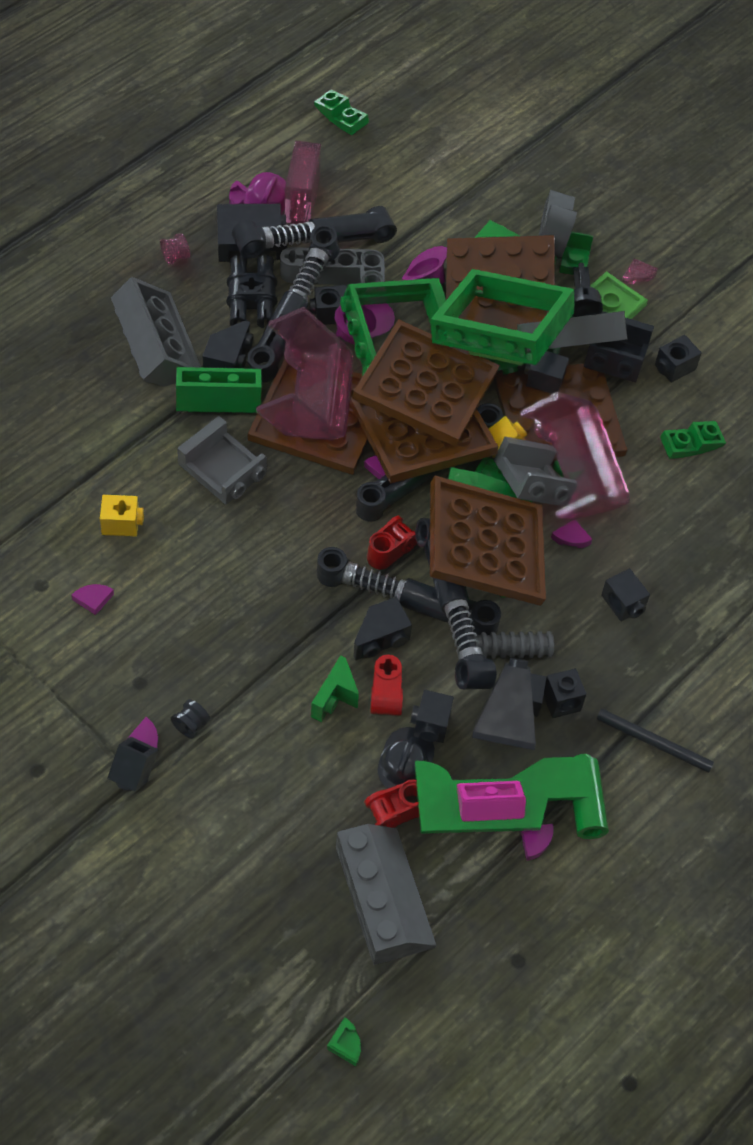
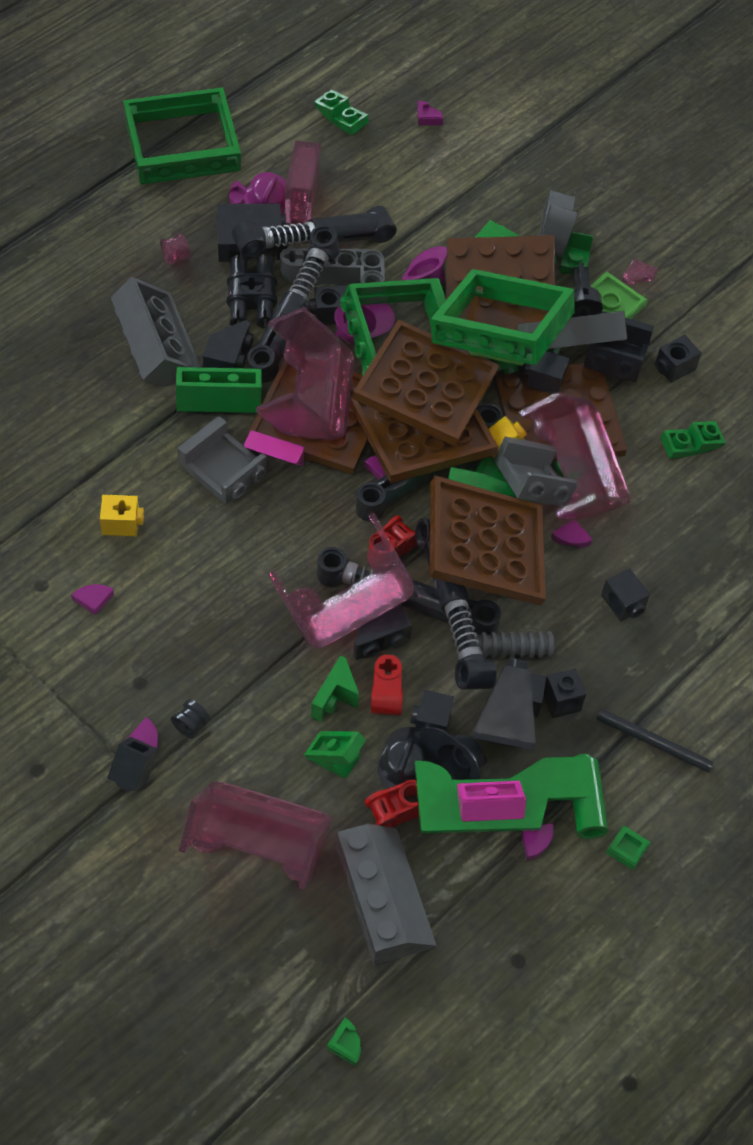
none -> green window [123,87,241,185]
none -> clear pink windscreen [179,781,332,890]
none -> dark pink slope [244,430,304,466]
none -> clear pink windscreen [268,512,414,648]
none -> green slope [304,731,366,778]
none -> magenta tile [417,101,443,125]
none -> black piece [419,727,487,780]
none -> green tile [606,825,651,870]

